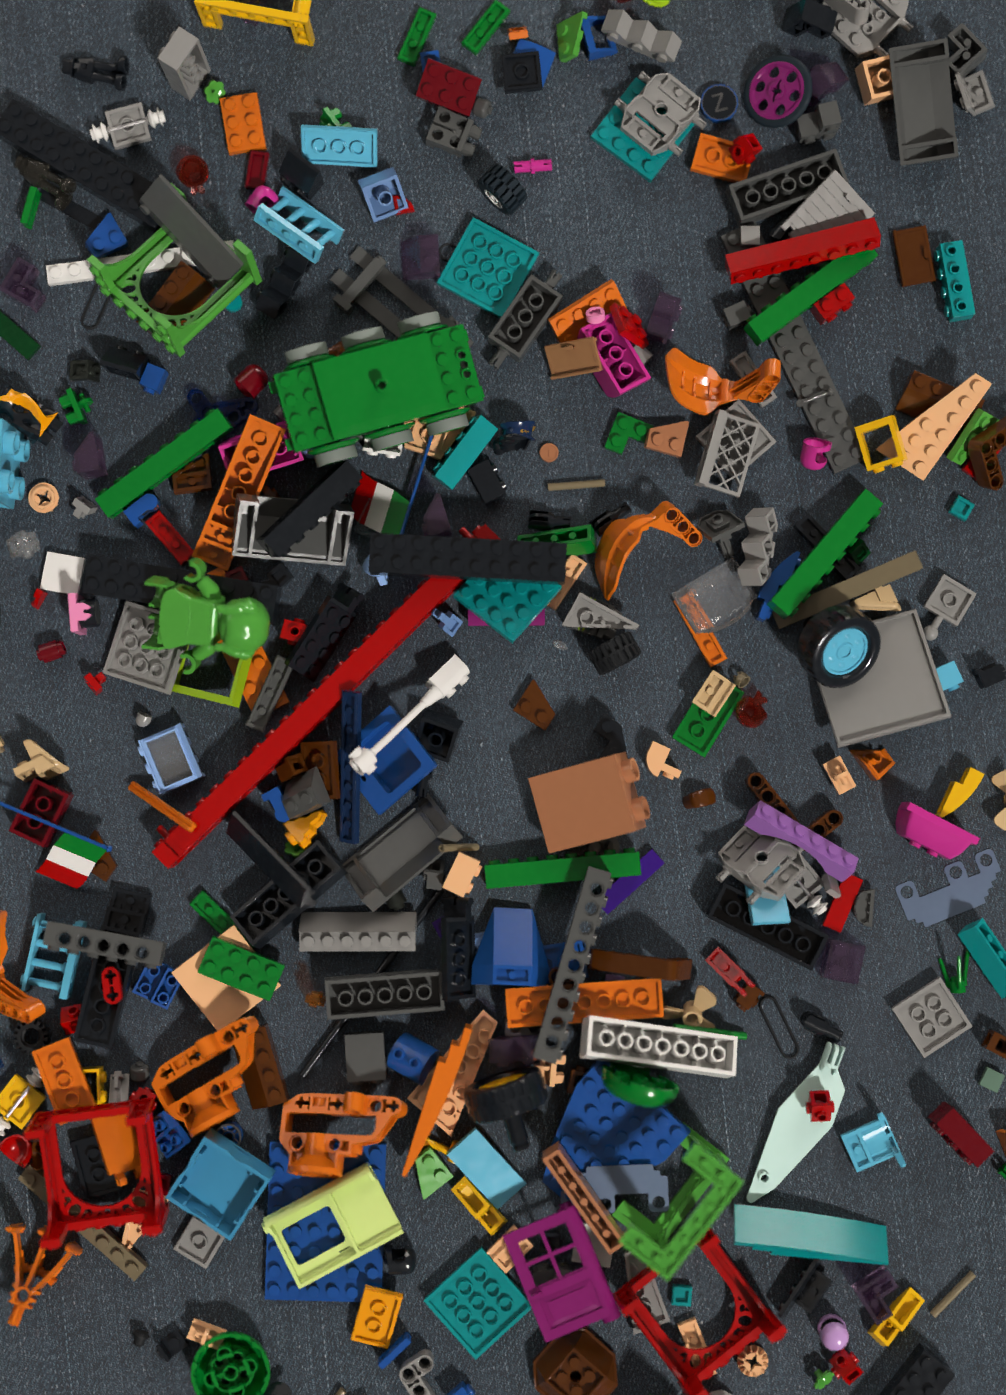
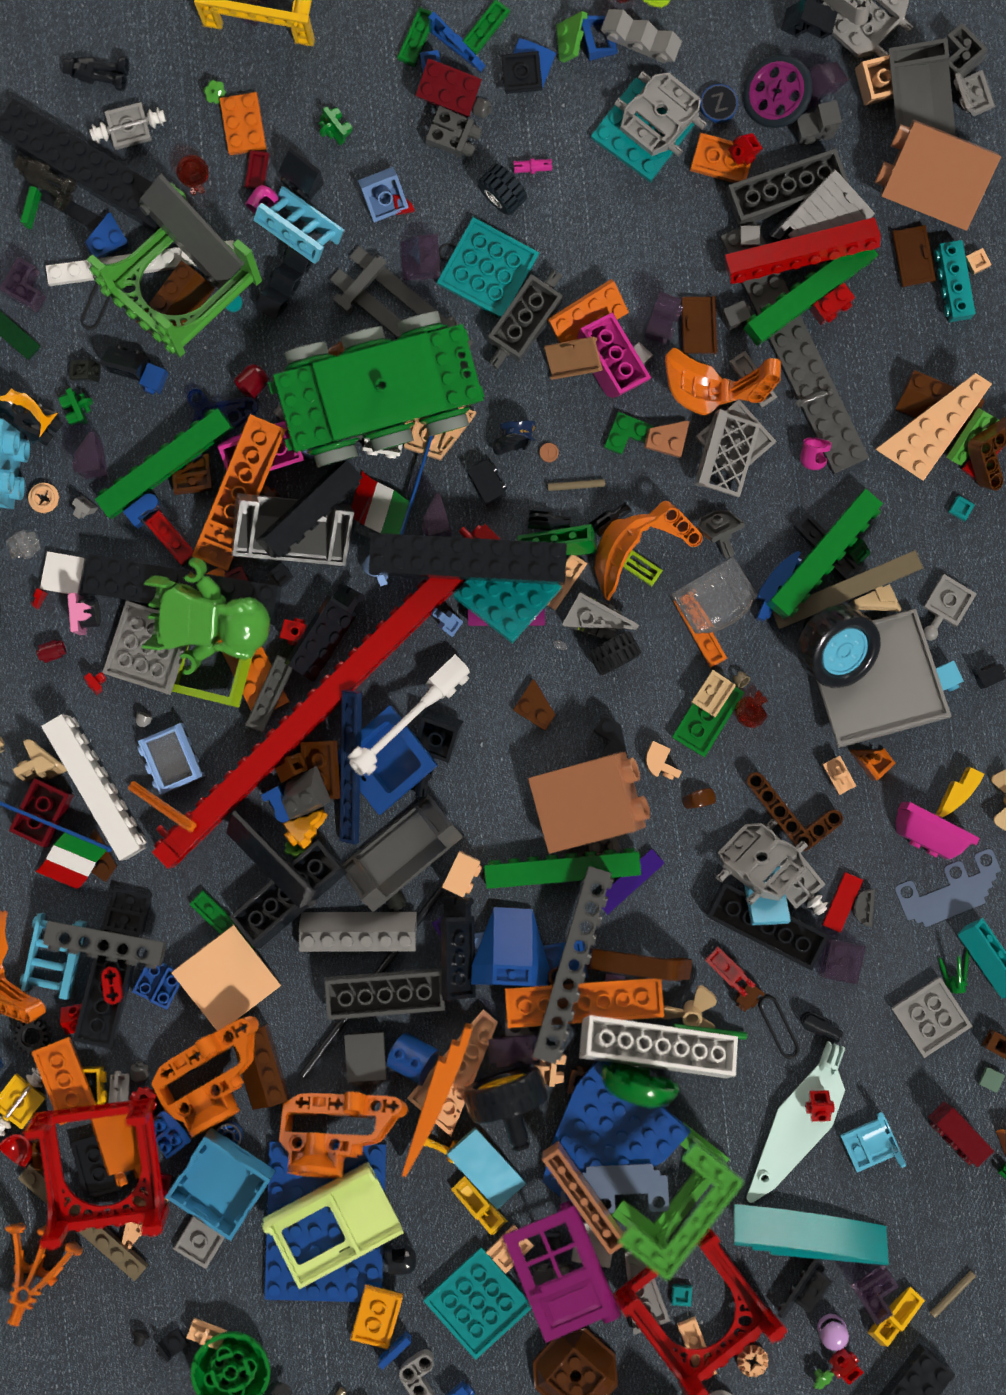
light grey brick [157,26,211,100] -> none
green plate [197,936,285,1001] -> none
medium azure tile [301,124,378,168] -> none
clear orange plate [305,991,326,1008] -> none
bright green wing [415,1145,454,1199] -> none
dark grey brick [423,859,445,890] -> none
teal brick [431,415,498,490] -> none
dark tan piece [438,843,480,852] -> none
orange tile [508,26,528,40] -> none
bright pink tile [586,307,605,324] -> none
red plate [609,303,649,349] -> none
light grey brick [737,507,778,586] -> none
medium lavender arch [744,800,859,882] -> none
light grey tile [821,873,841,899] -> none
yellow window [854,415,908,474] -> none
none -> white brick [41,714,147,861]
none -> blue wing [429,11,486,72]
none -> lime tile [623,550,663,587]
none -> reddish brown door [681,295,717,355]
none -> nougat brick [875,119,1001,231]
none -> light nougat plate [966,248,991,275]

